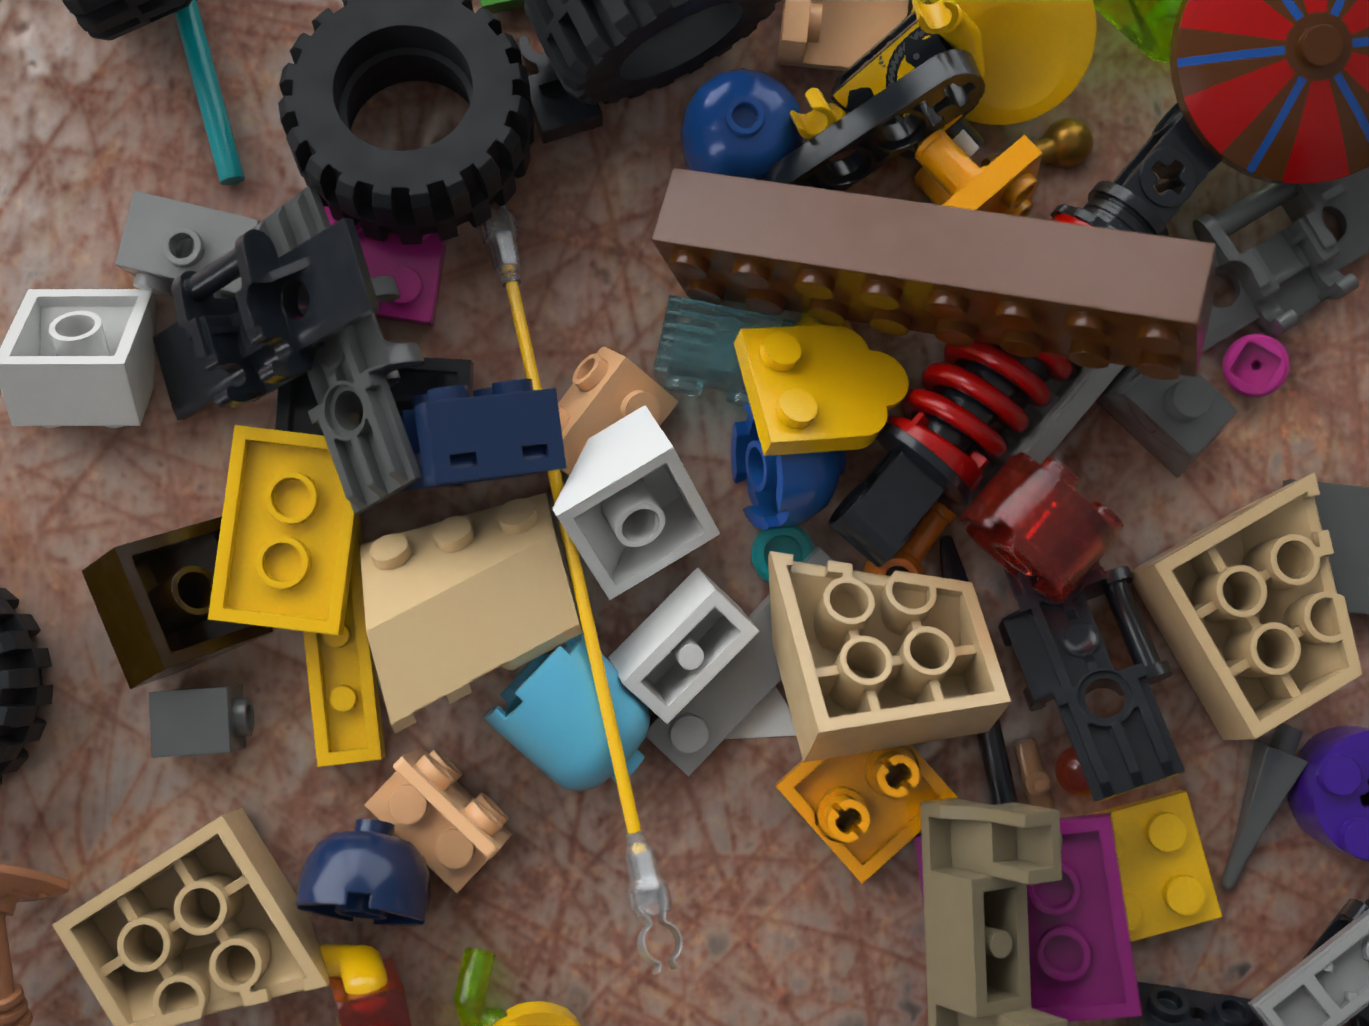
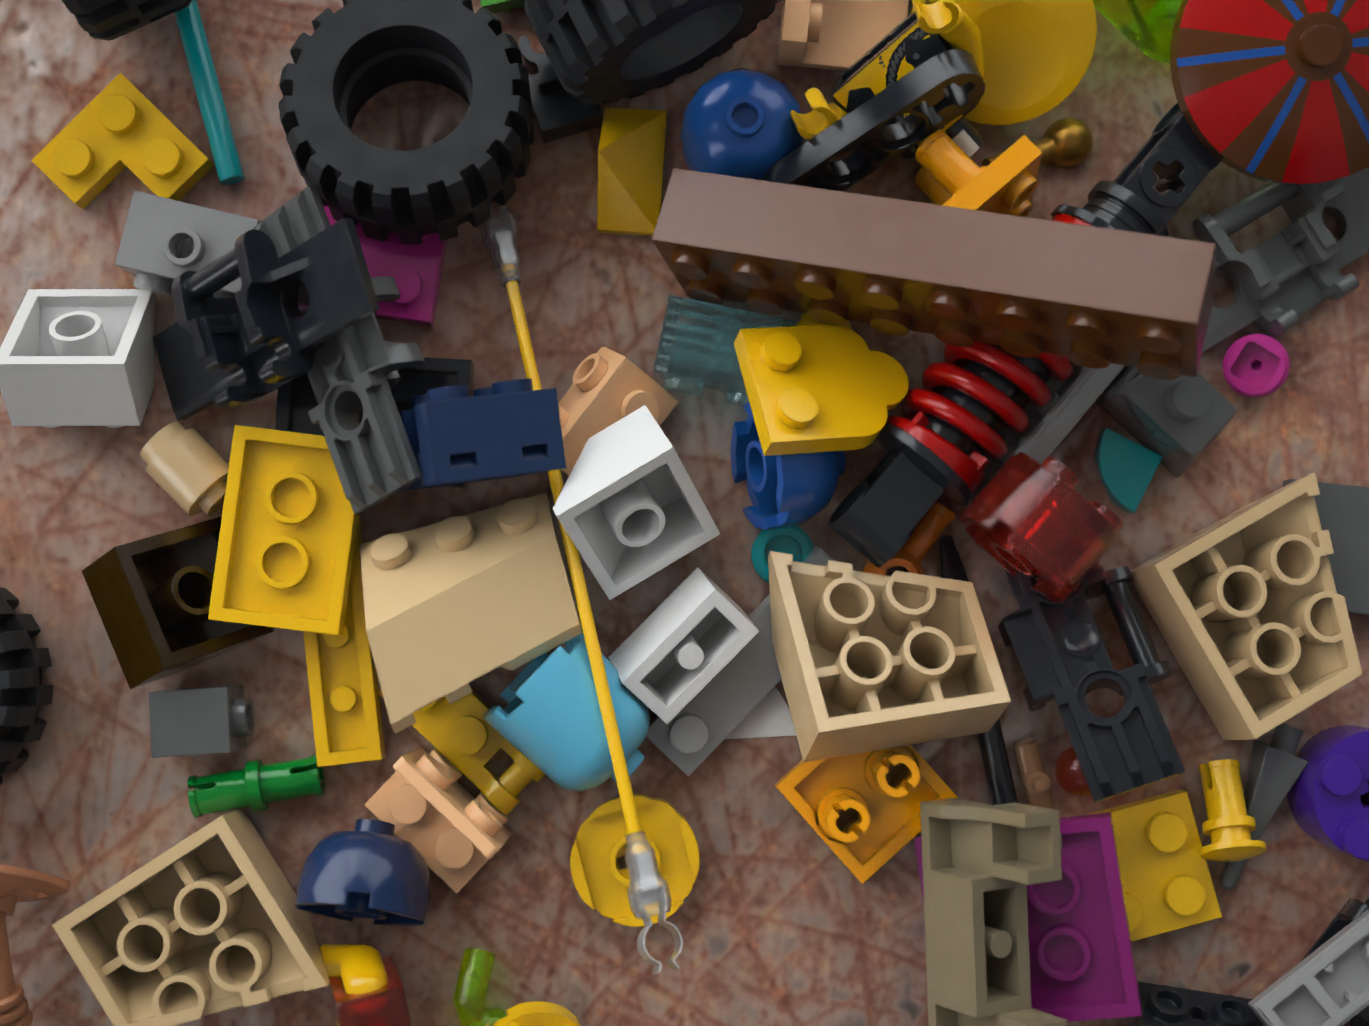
none -> yellow plate [31,72,215,209]
none -> tan brick [140,422,229,516]
none -> green pin [187,754,325,818]
none -> yellow plate [377,689,546,815]
none -> yellow plate [570,794,700,927]
none -> yellow slope [597,107,667,236]
none -> teal tile [1095,428,1163,514]
none -> yellow pin [1198,759,1267,862]

